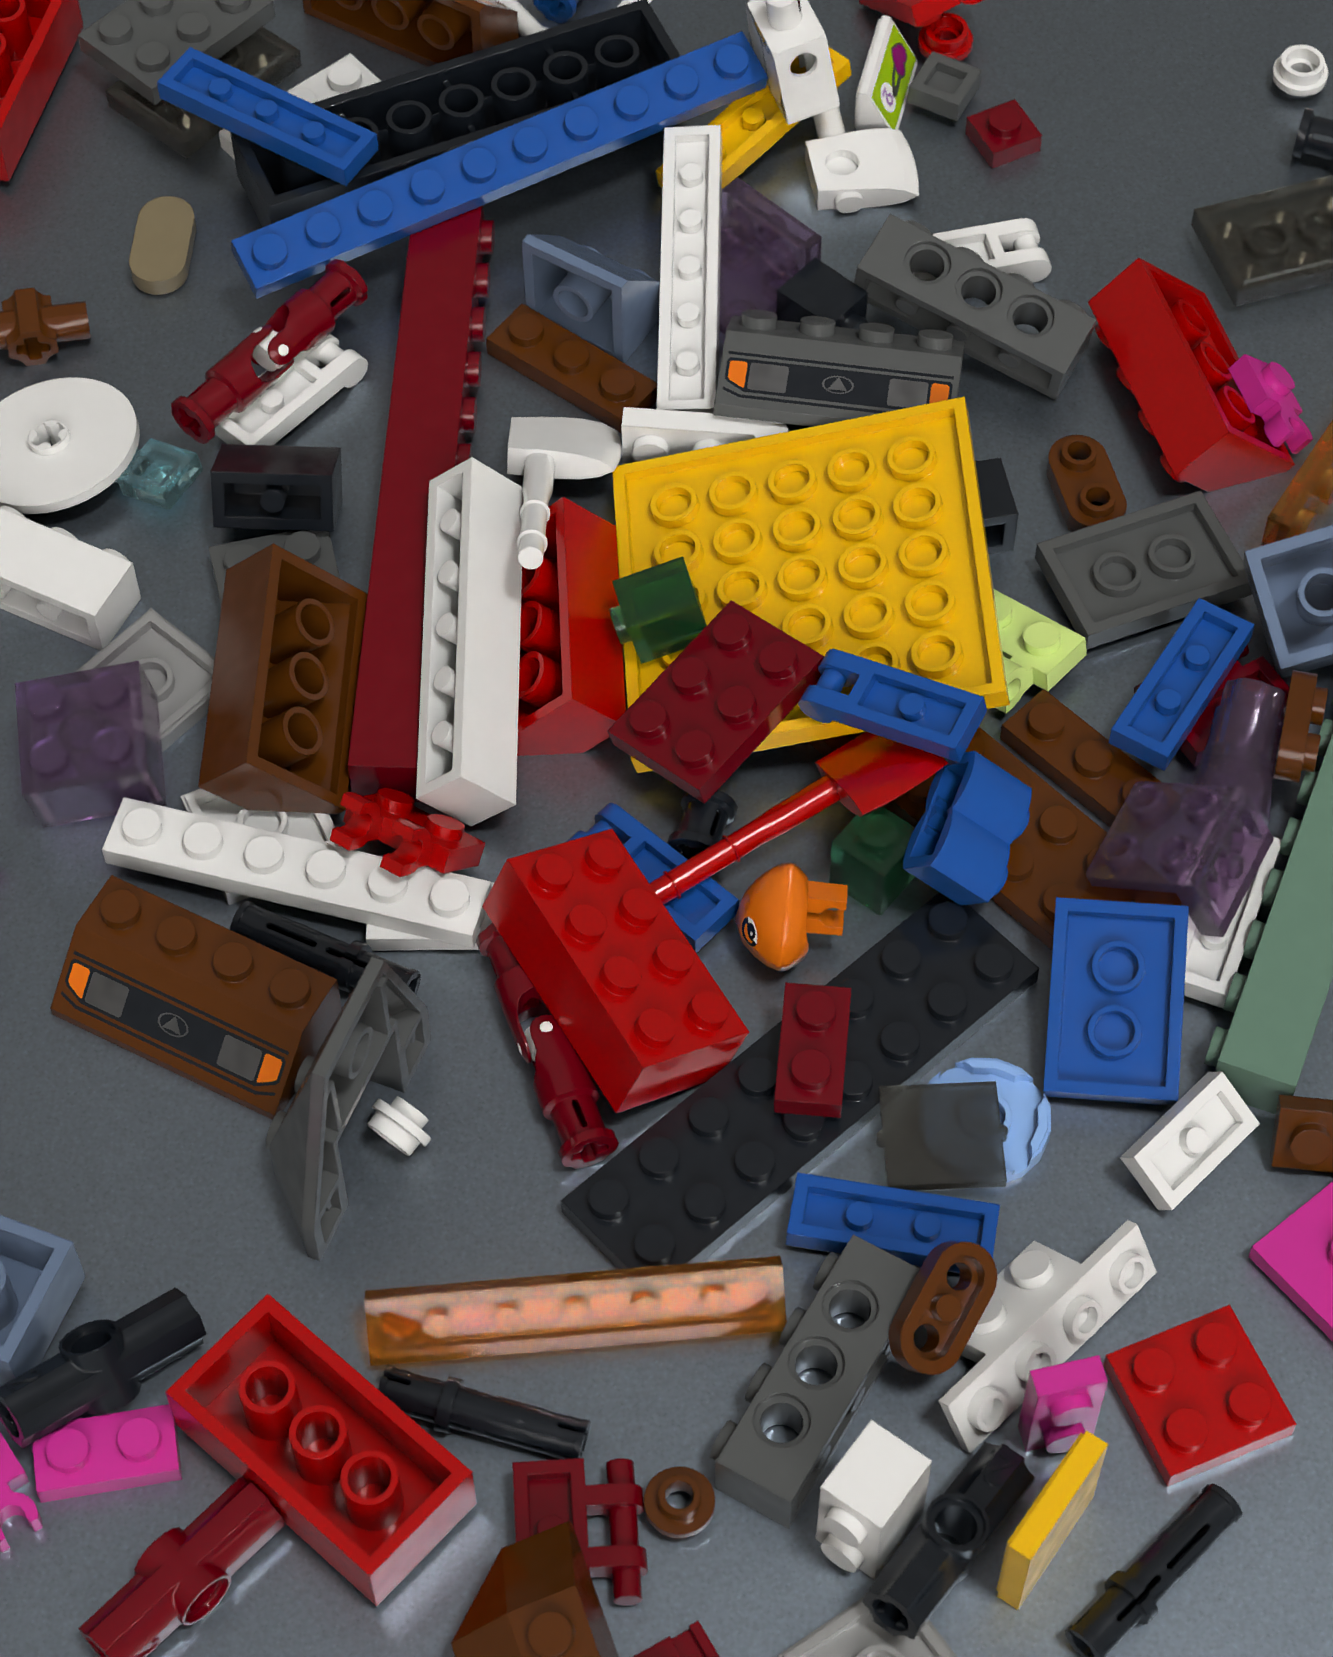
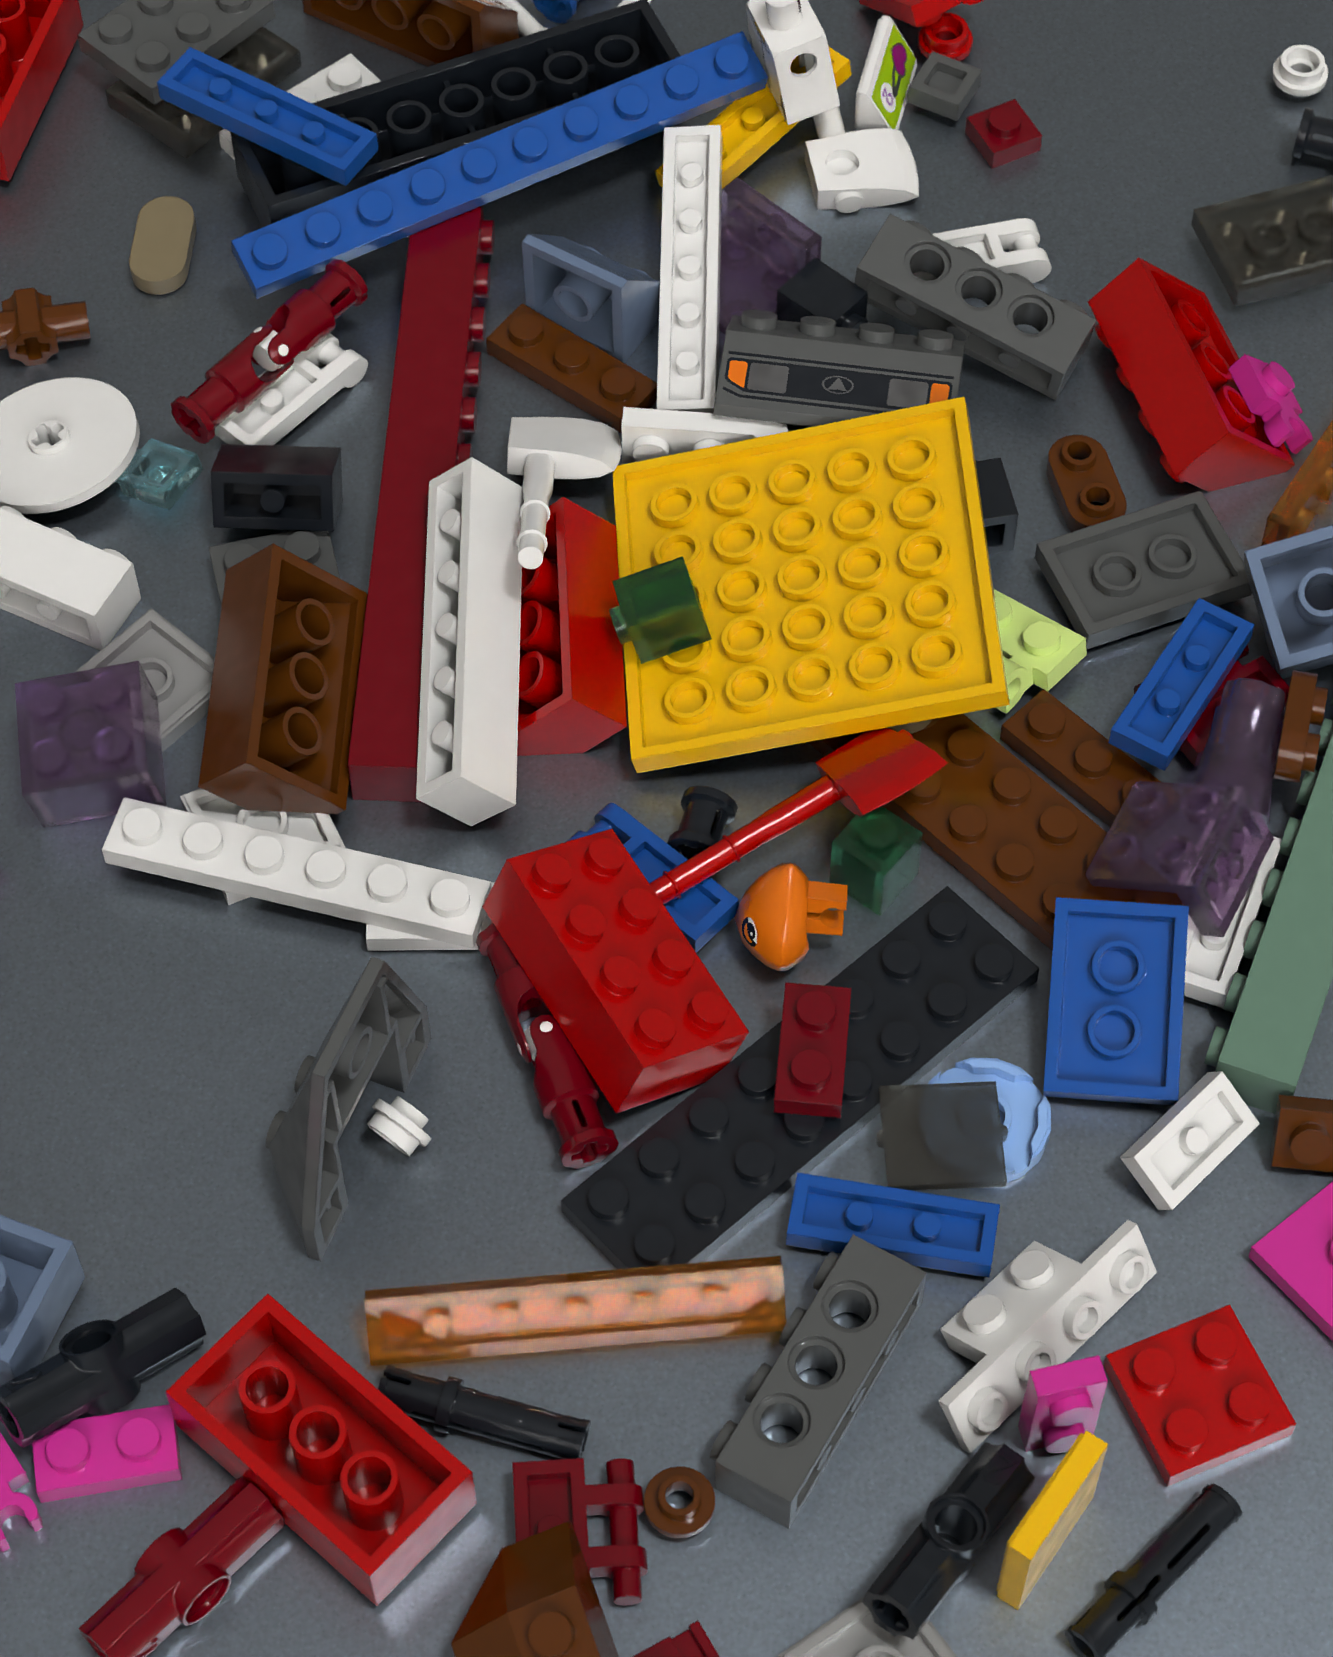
reddish brown slope [50,875,342,1120] -> none
black pin [230,901,421,994] -> none
red plate [330,788,486,877] -> none
dark red plate [607,600,824,804] -> none
blue plate [798,649,987,763] -> none
white brick [816,1420,932,1580] -> none
reddish brown plate [888,1241,997,1375] -> none
blue brick [903,751,1032,906] -> none

